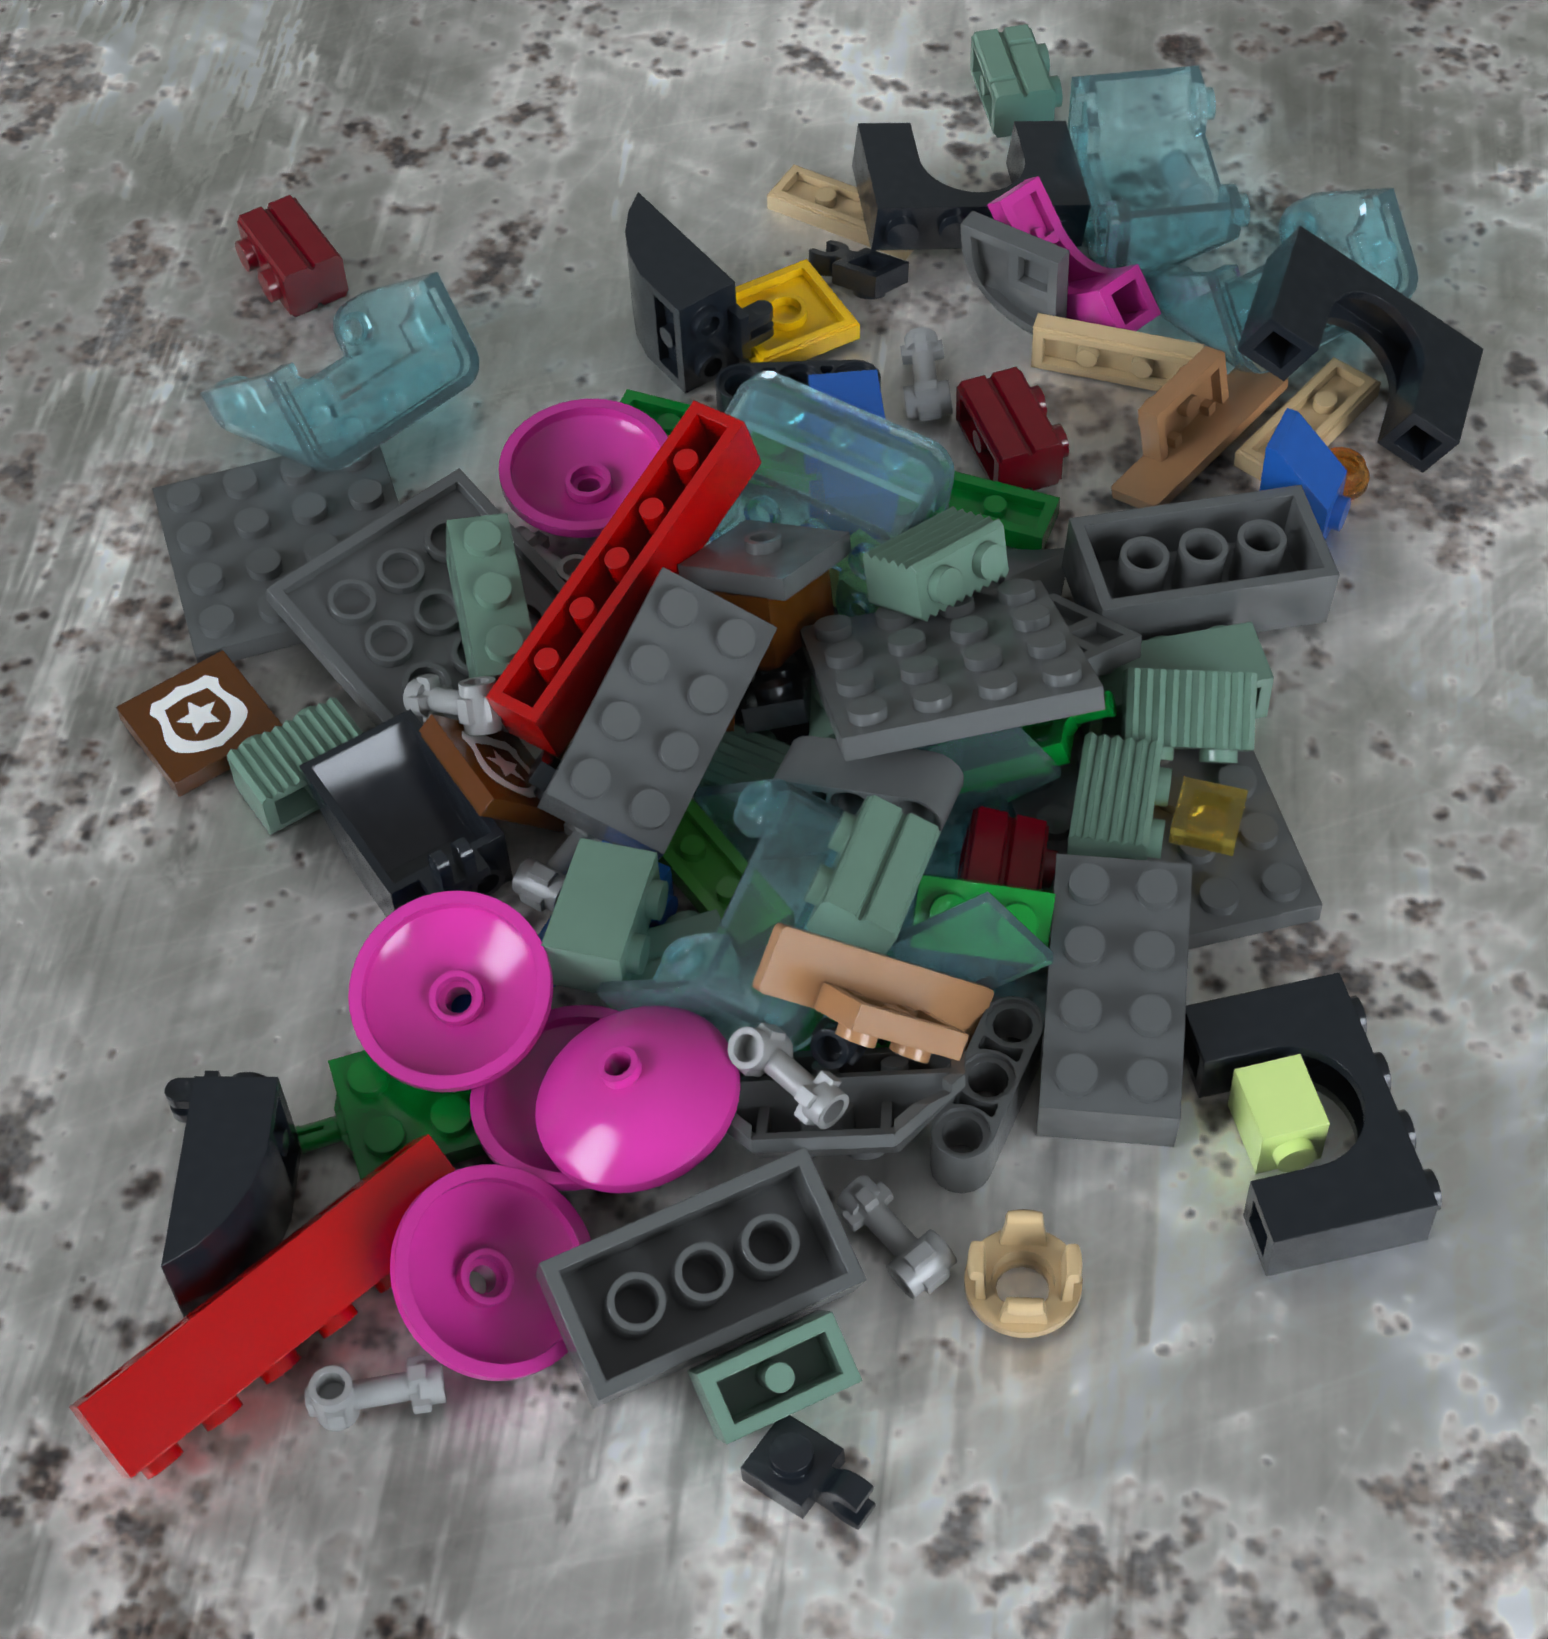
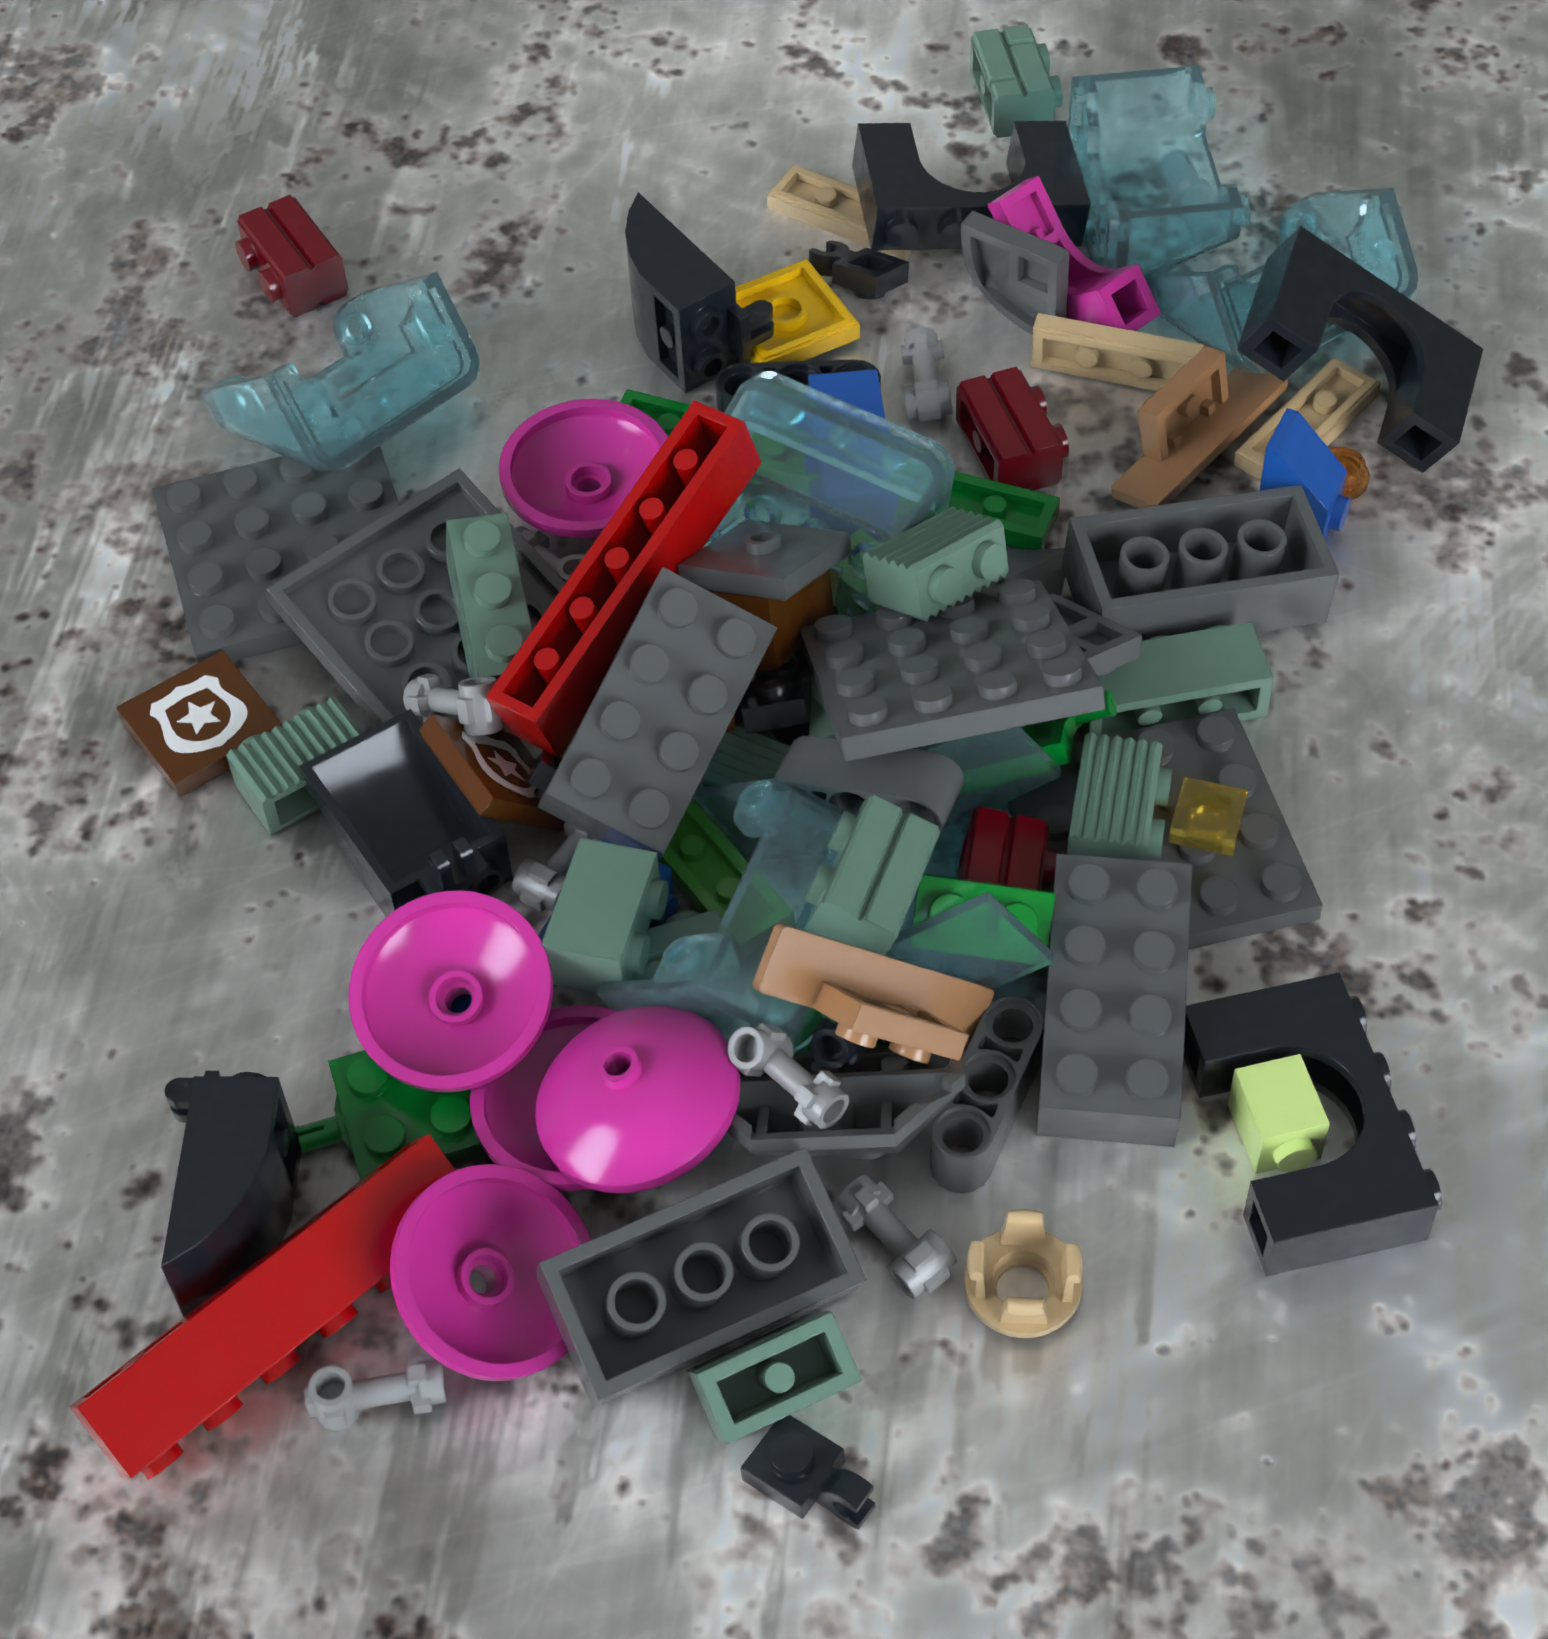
sand green brick [1121,668,1257,764] -> none

